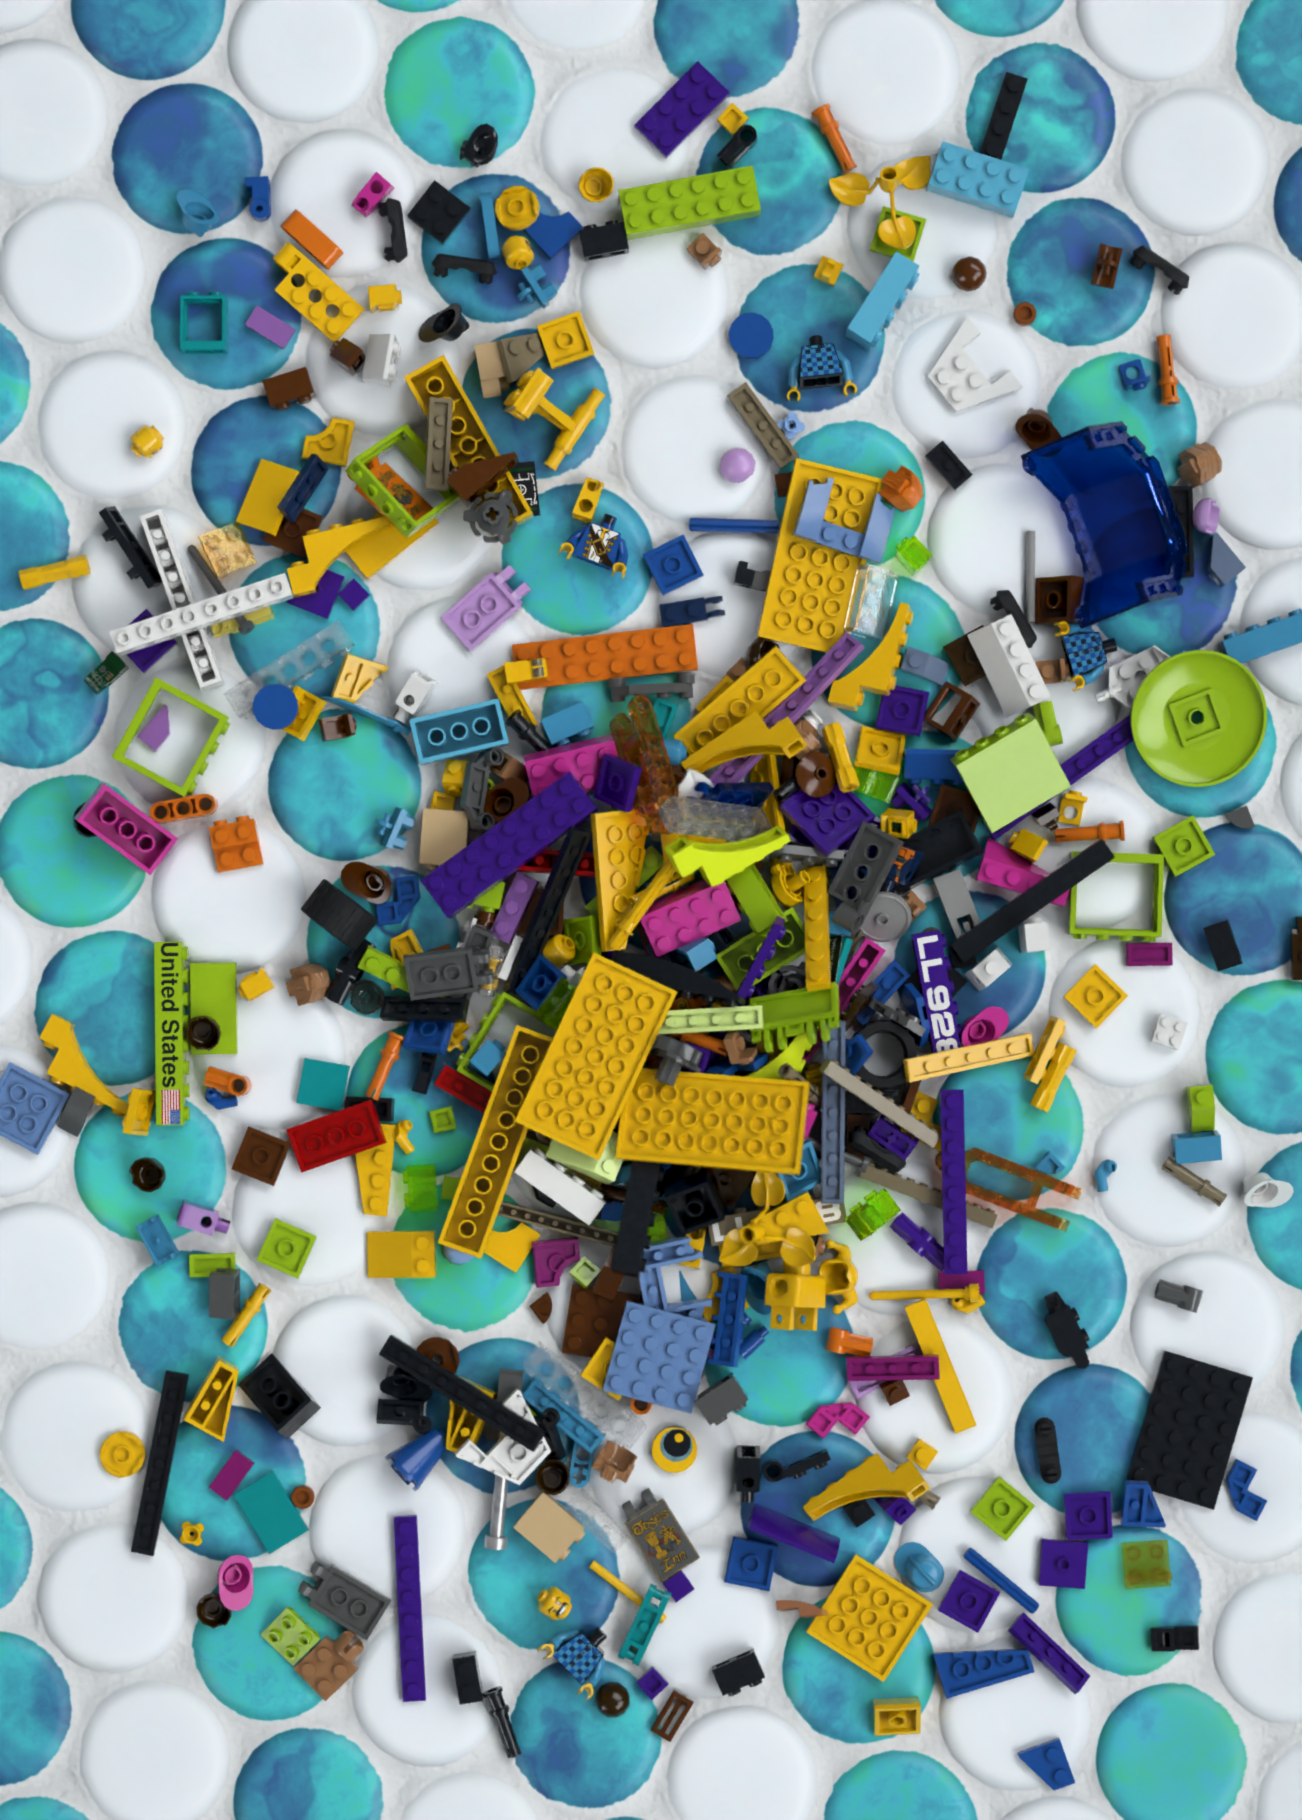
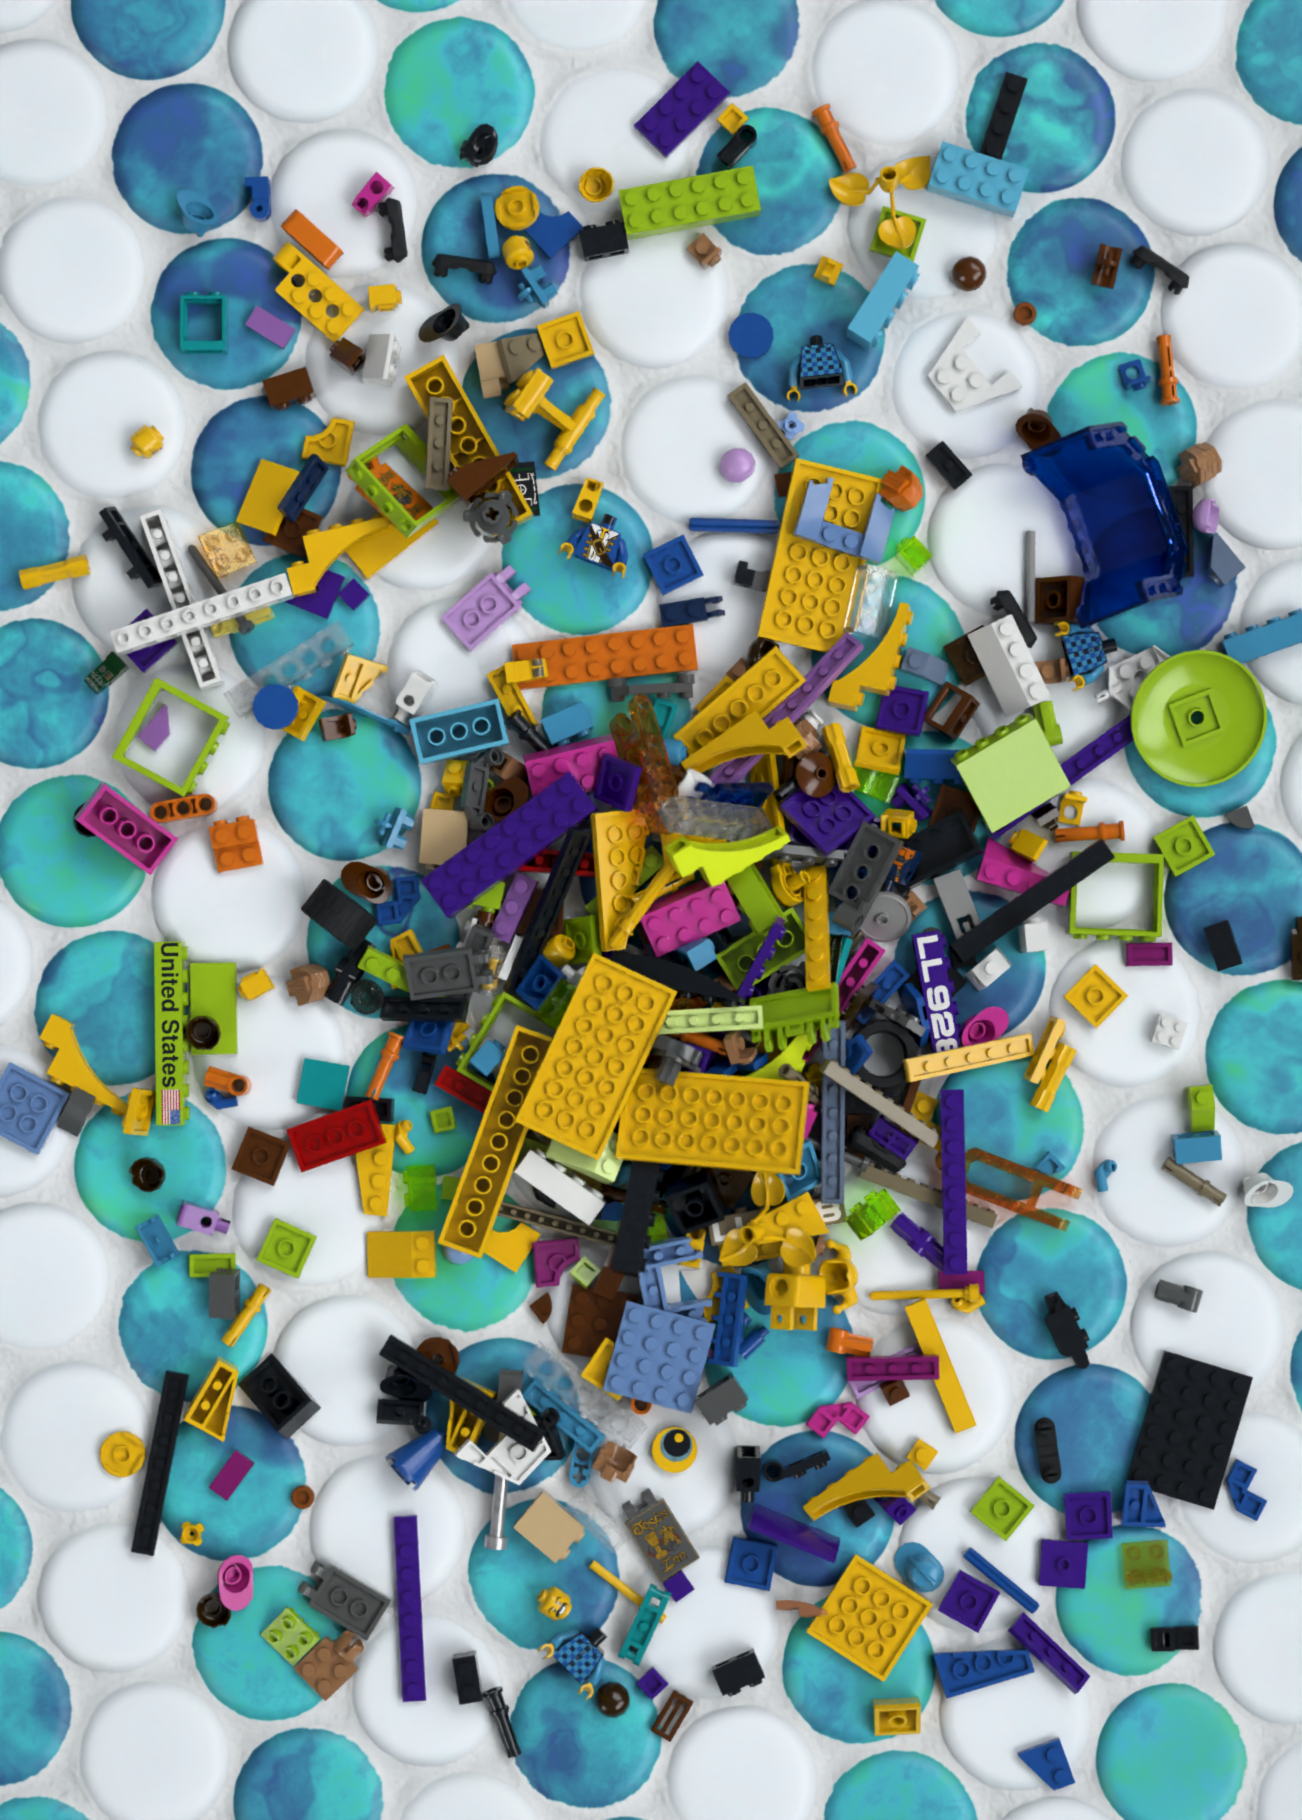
teal tile [234,1470,309,1554] -> none
black plate [407,180,471,245] -> none
dark brown hair [535,1459,570,1495] -> none

